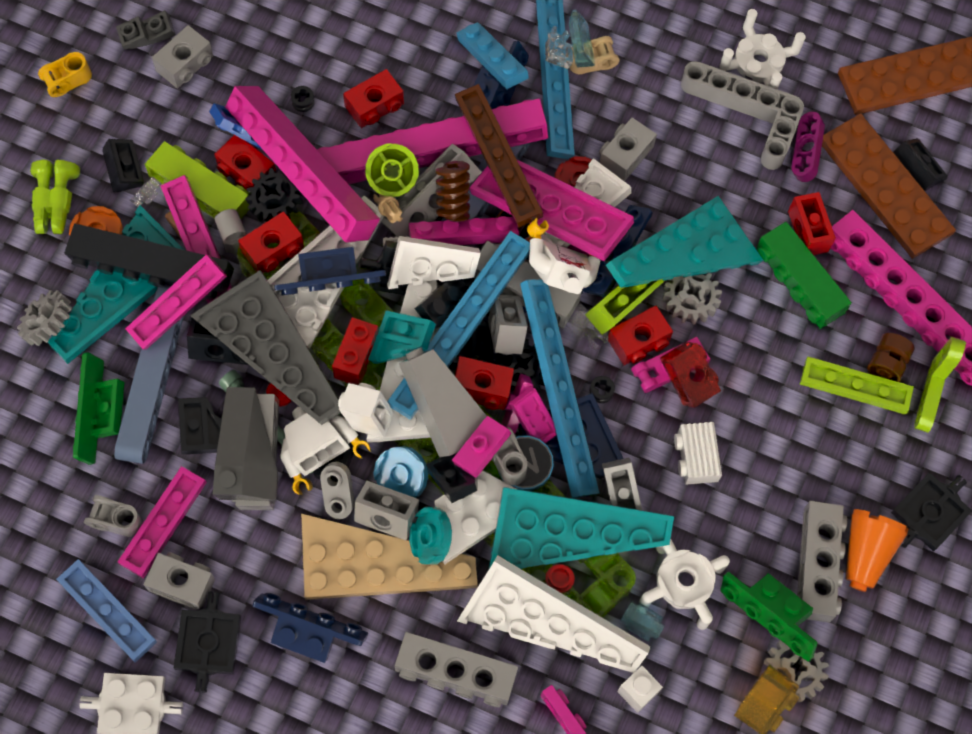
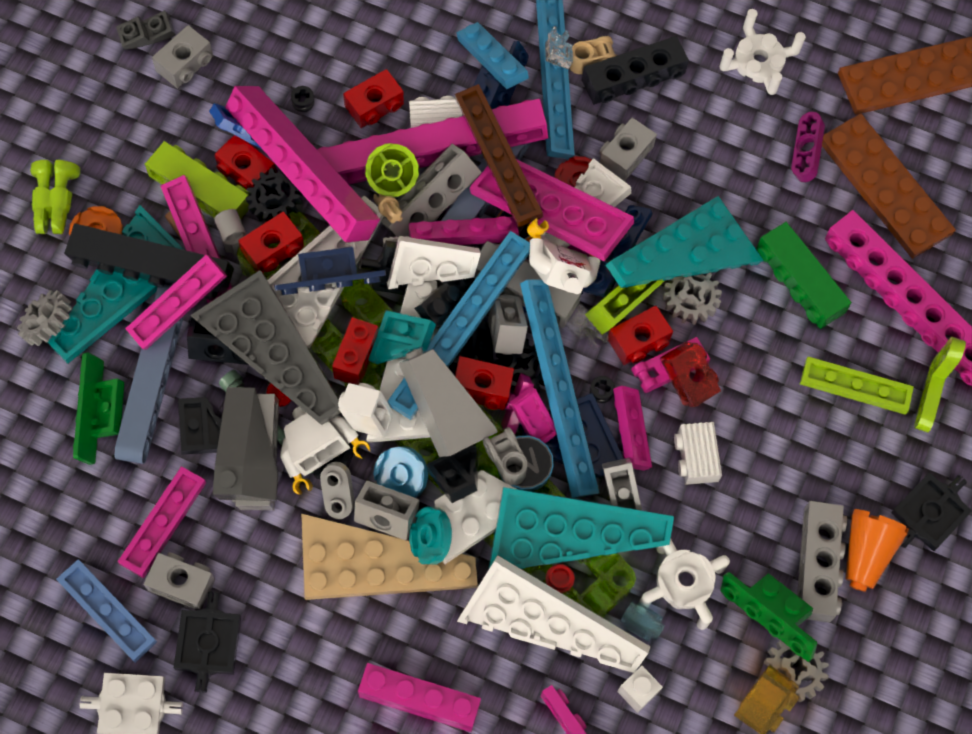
yellow piece [38,52,92,98] -> none
light grey piece [84,495,144,537] -> none
black slope [102,139,144,192] -> none
clear plate [130,177,161,207] -> none
dark blue bracket [252,593,368,663] -> none
light grey brick [395,632,518,708] -> none
reddish brown piece [436,161,470,222] -> none
dark pink plate [452,416,511,478] -> none
clear light blue slope [569,10,595,68] -> none
light grey beam [681,61,804,170] -> none
red brick [788,192,836,255] -> none
reddish brown wheel [867,333,915,382] -> none
black slope [893,138,948,191] -> none
none -> dark pink brick [358,663,481,733]
none -> white brick [409,96,462,128]
none -> black brick [582,36,689,105]
none -> dark pink plate [613,385,652,471]

